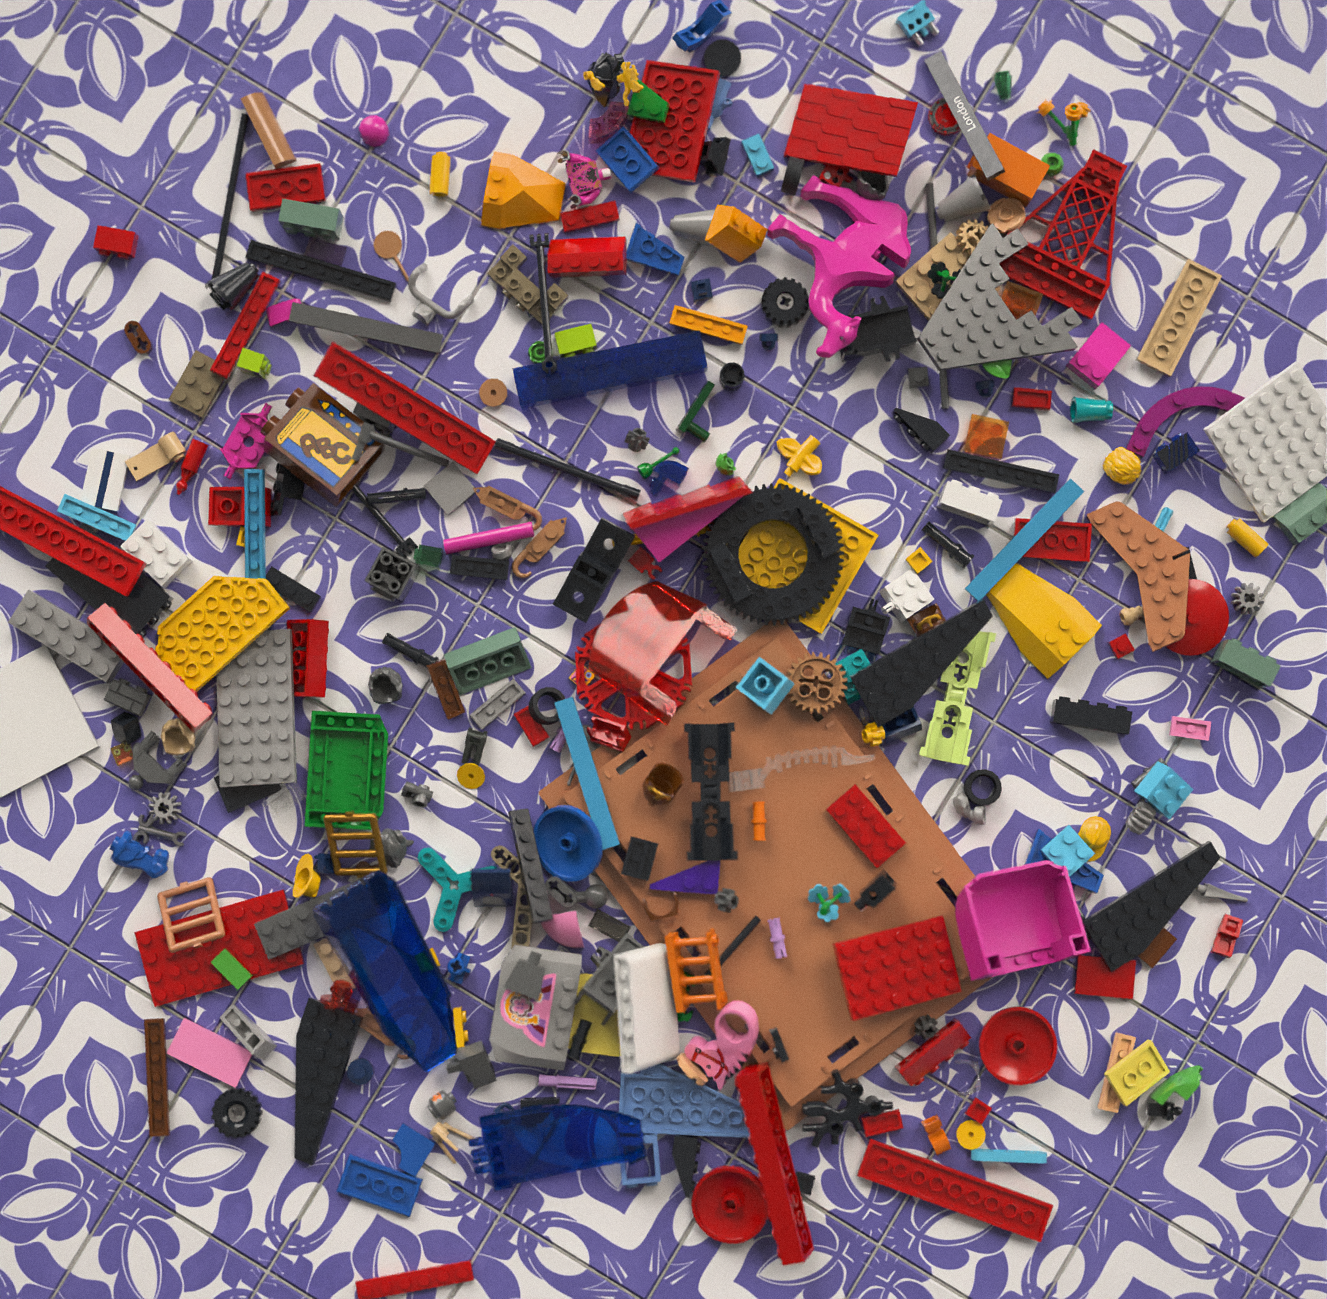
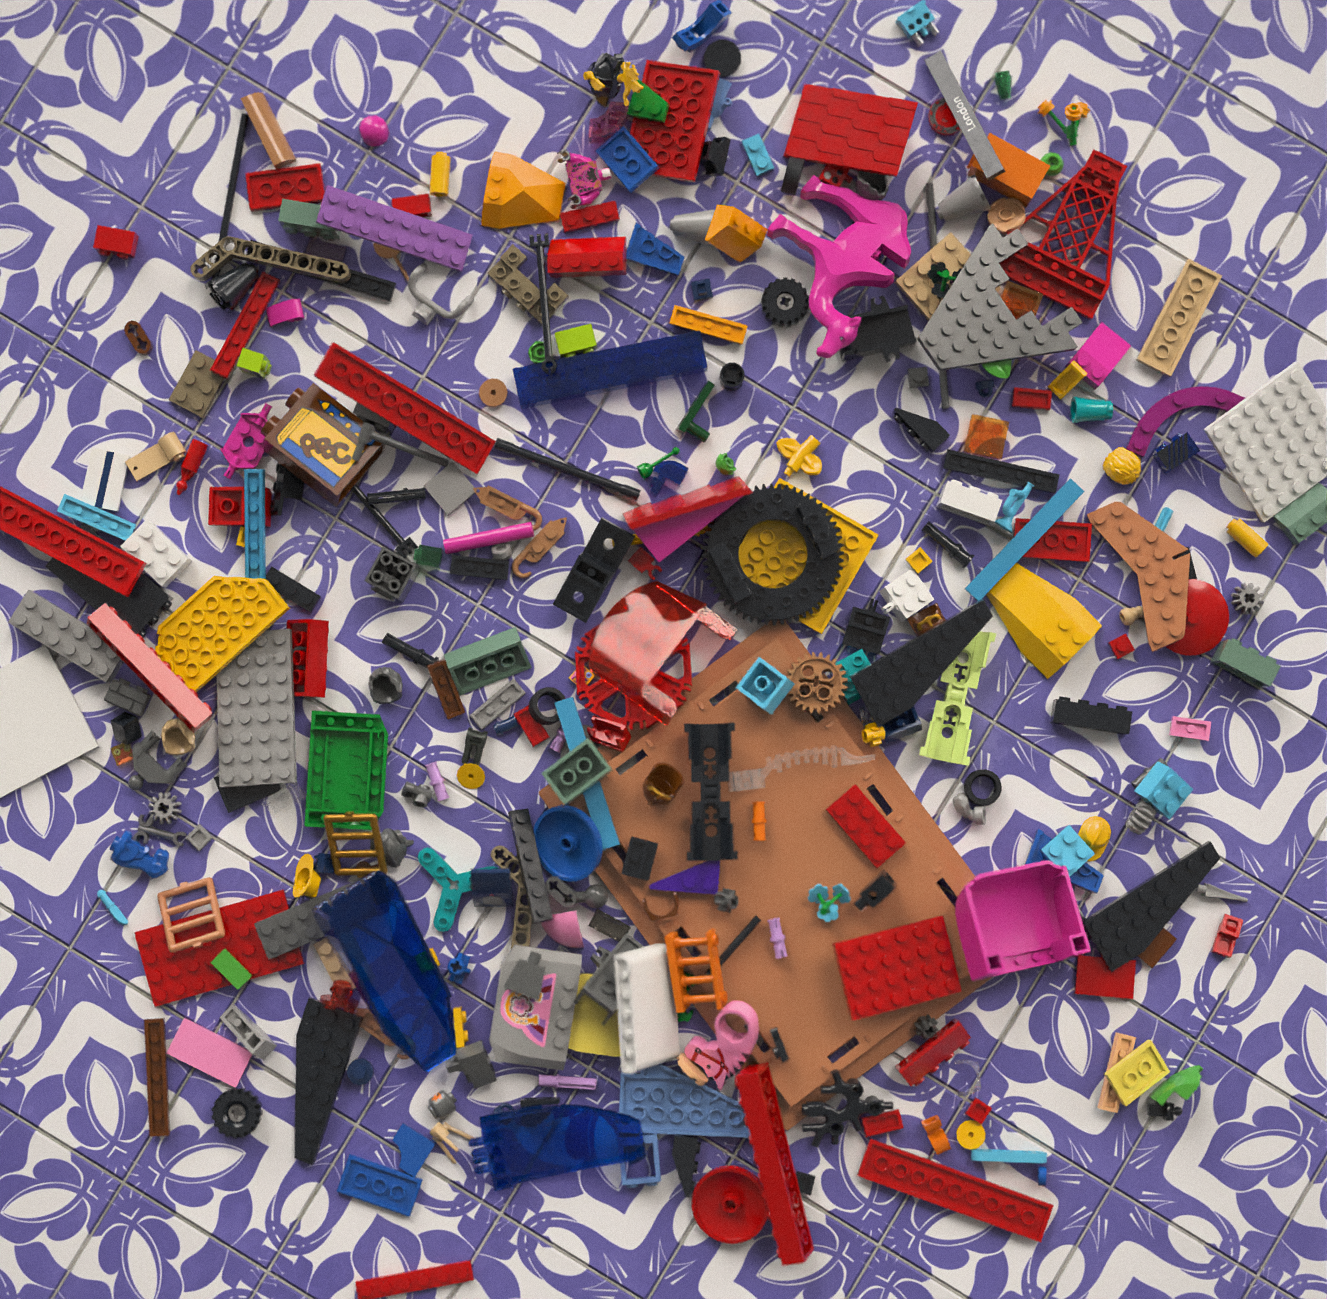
dark grey tile [289,302,443,354] -> none
black pin [568,1019,592,1060] -> none
dark grey gear [624,428,650,452] -> none
dark blue tile [759,333,778,351] -> none
tan gear [955,219,989,257] -> none
red dish [979,1006,1057,1085] -> none
none -> medium azure piece [97,889,128,925]
none -> light grey tile [185,824,214,851]
none -> dark tan beam [190,236,351,283]
none -> medium lavender plate [316,185,473,272]
none -> red panel [392,194,432,218]
none -> lavender pin [425,761,449,801]
none -> dark blue pin [493,715,518,736]
none -> sand green brick [541,738,613,805]
none -> medium azure piece [994,482,1034,533]
none -> blue tile [1038,1166,1047,1186]
none -> yellow tile [1048,361,1087,400]

